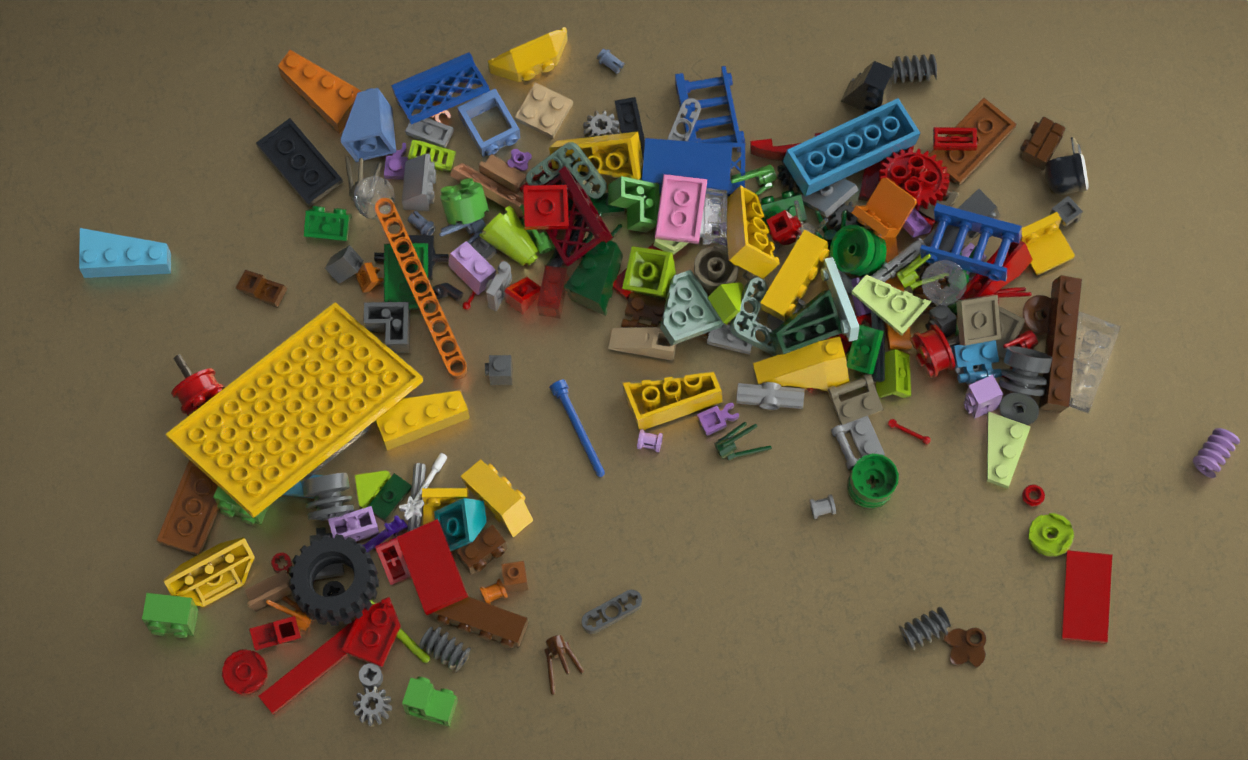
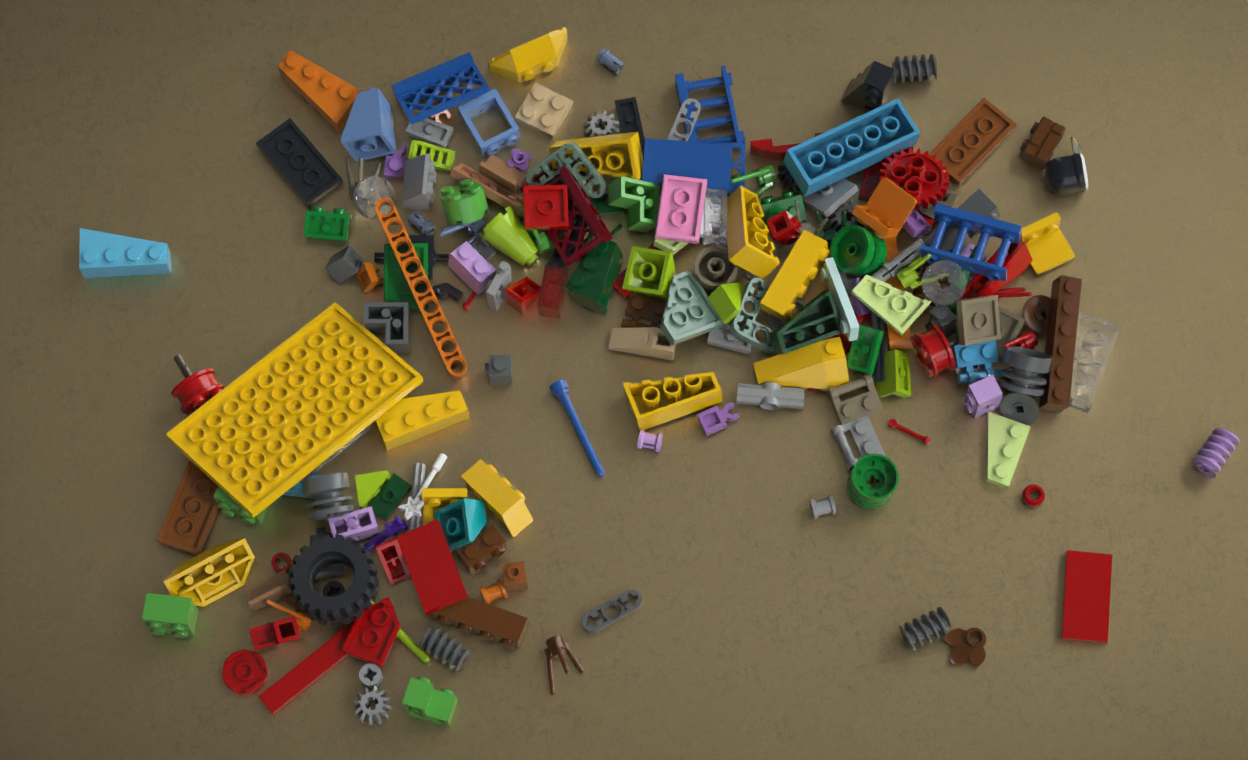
reddish brown slope [236,270,287,307] -> none
dark green plant [714,422,772,461] -> none
red tile [933,127,977,151] -> none
lime plate [1028,513,1074,556] -> none
dark grey panel [1050,196,1083,227] -> none

